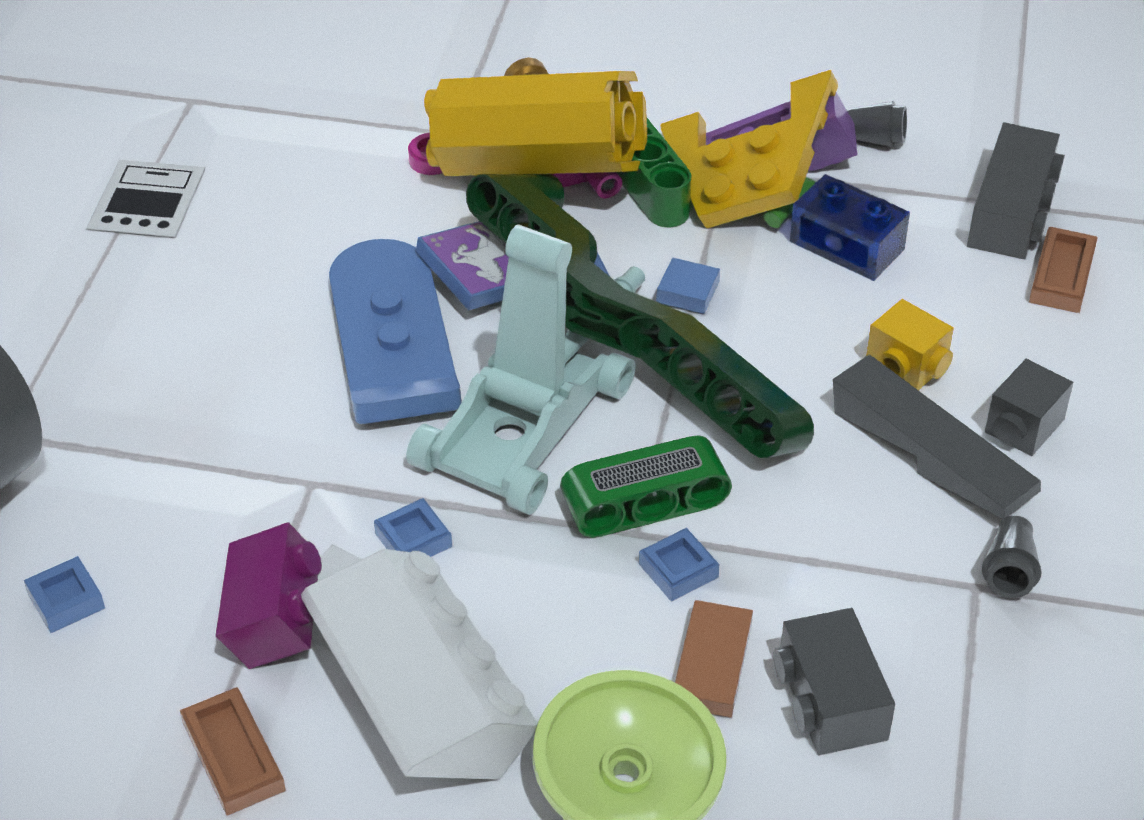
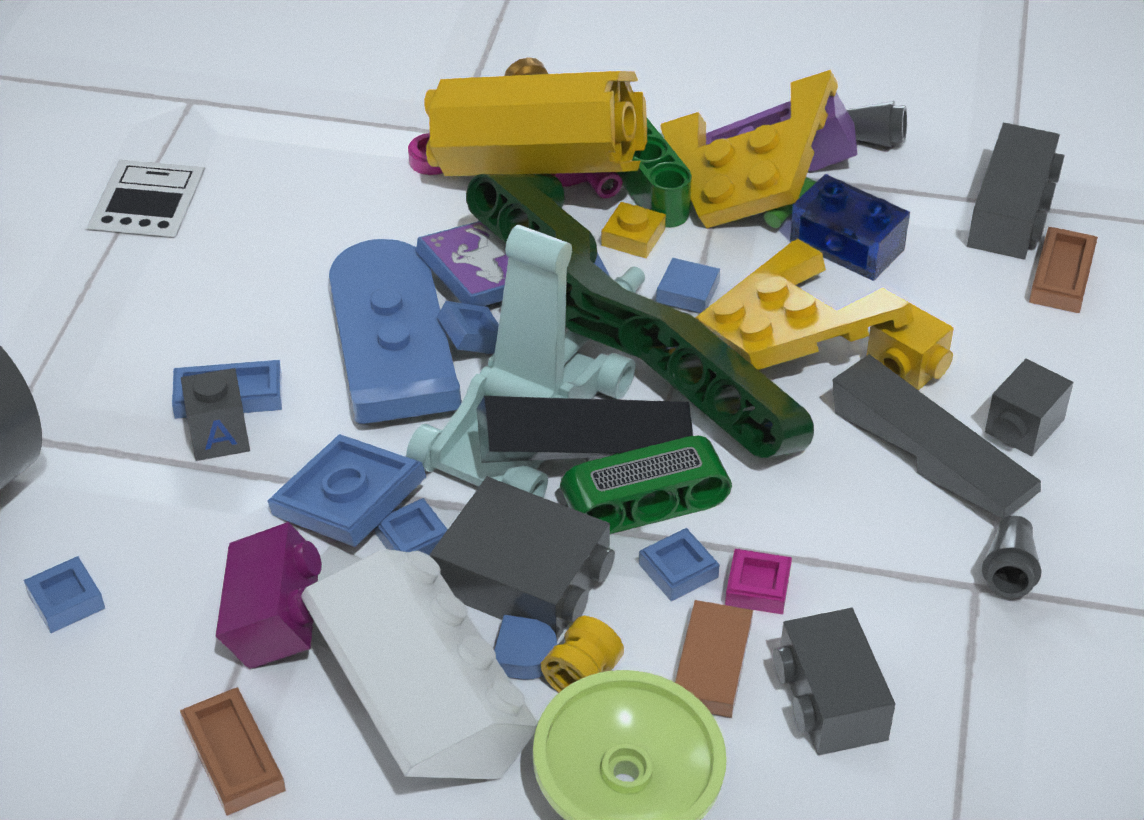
none -> medium blue tile [172,360,282,419]
none -> dark grey brick [180,368,250,461]
none -> medium blue tile [267,434,426,547]
none -> dark grey brick [430,476,615,641]
none -> medium blue tile [437,301,499,354]
none -> black slope [476,396,693,463]
none -> medium blue tile [494,615,557,679]
none -> yellow wheel [541,616,624,692]
none -> yellow plate [601,202,666,259]
none -> yellow wing [695,239,914,370]
none -> dark pink tile [725,549,792,615]

